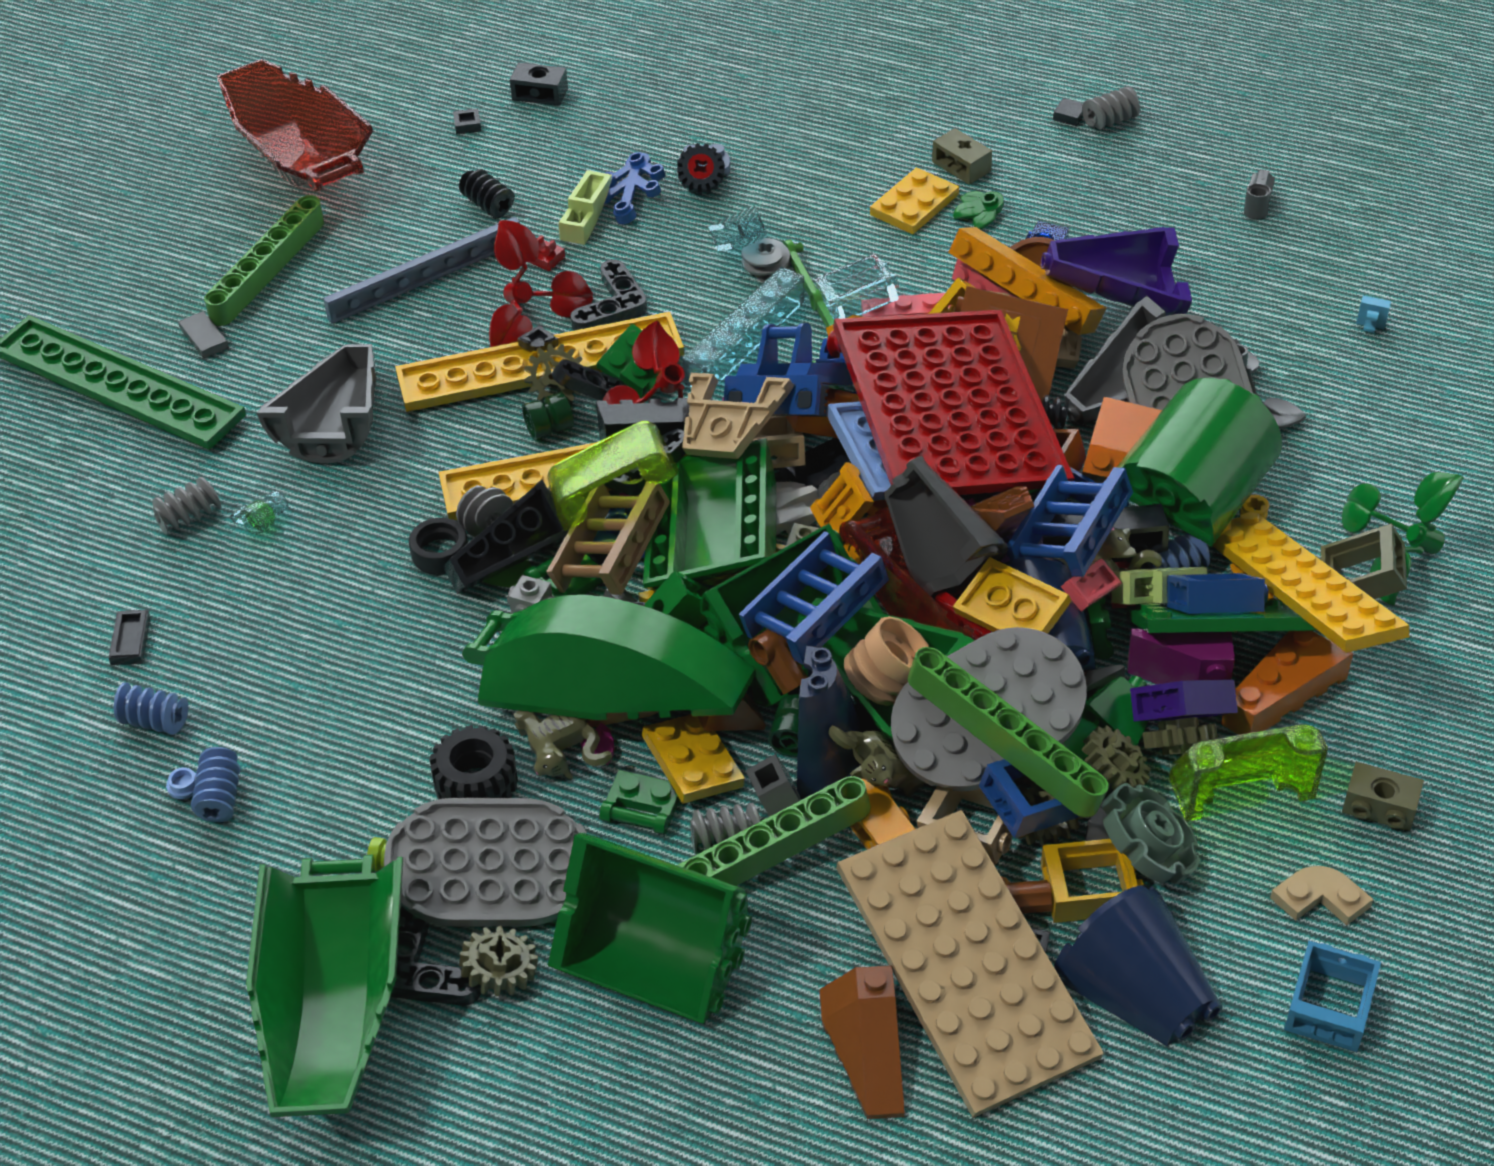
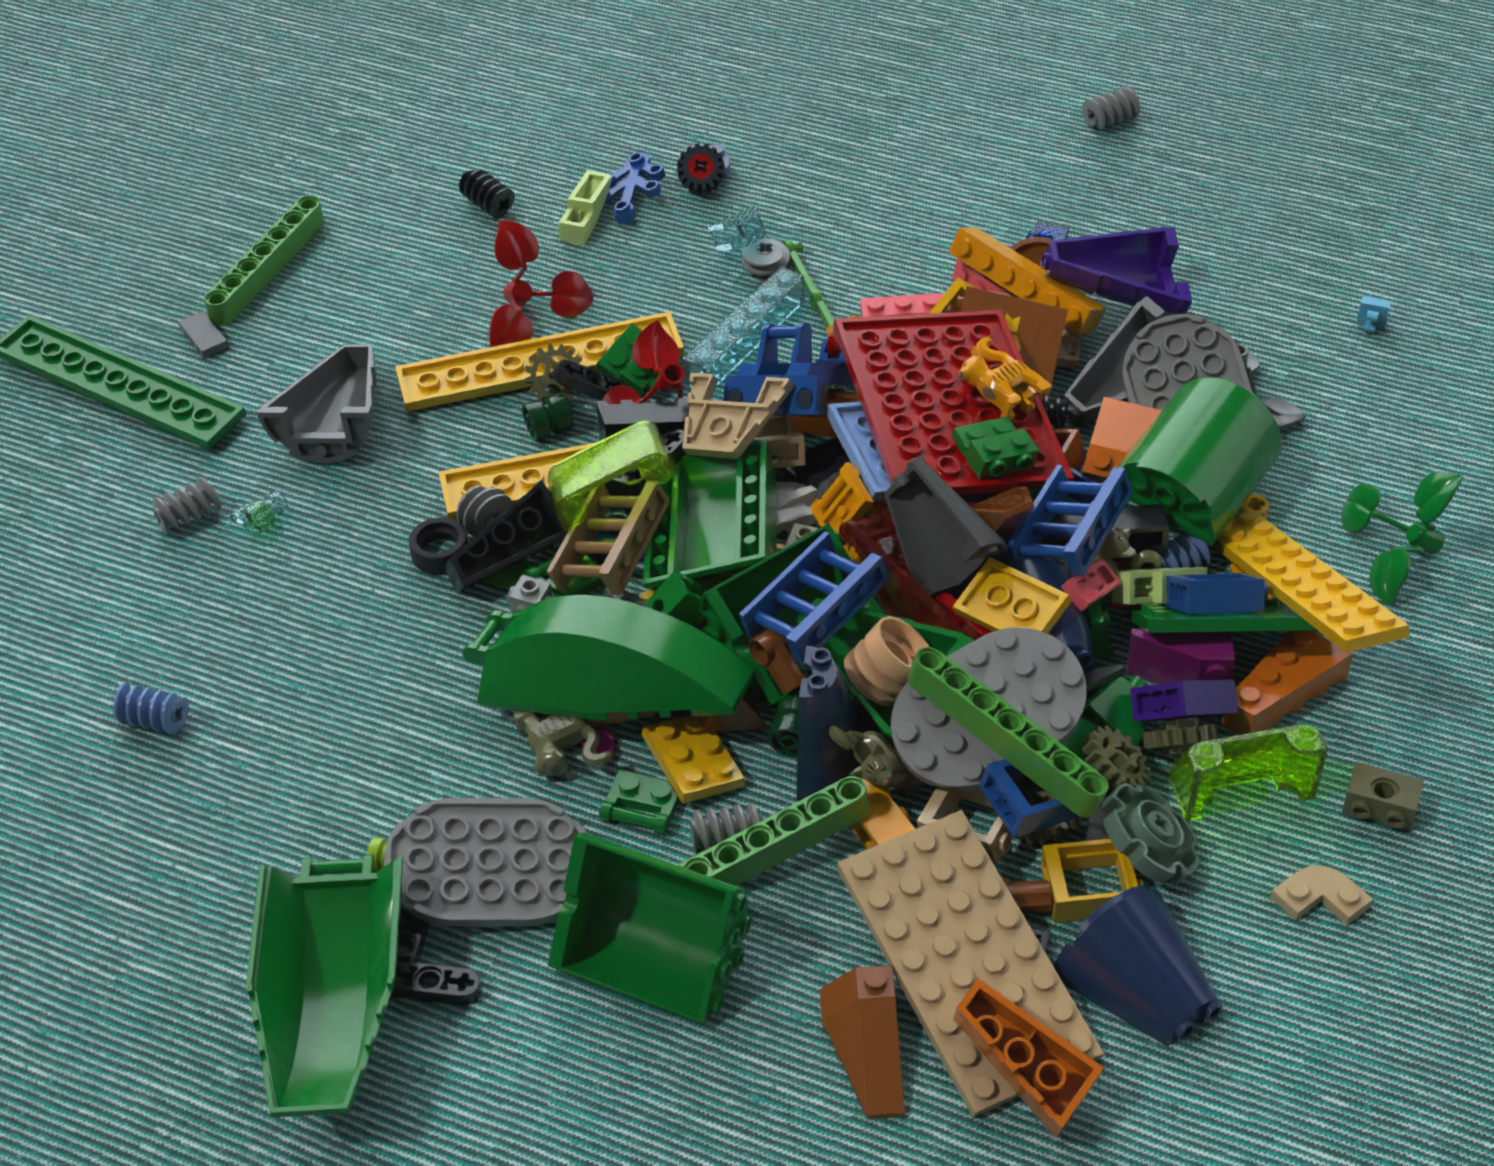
black tile [109,610,151,665] -> none
light blue plate [166,767,197,799] -> none
medium blue piece [191,747,241,822] -> none
clear red windscreen [216,59,373,192] -> none
sand blue tile [323,217,520,324] -> none
black tyre [430,725,518,799] -> none
black tile [453,108,481,135] -> none
olive gear [459,926,538,996] -> none
black brick [510,62,568,106] -> none
black tile [518,325,558,351] -> none
red tile [528,235,565,271] -> none
black beam [570,259,647,331] -> none
dark grey slope [746,754,801,831] -> none
clear light blue window [814,253,899,320] -> none
yellow plate [870,167,959,235] -> none
olive brick [932,128,992,185] -> none
green plate [953,191,1004,230] -> none
tile [1053,98,1083,127] -> none
dark grey piece [1244,169,1275,219] -> none
dark azure window [1284,940,1381,1052] -> none
olive window [1321,523,1407,599] -> none
none -> green plate [951,416,1039,480]
none -> orange wedge [953,978,1104,1139]
none -> light orange animal [958,337,1052,420]

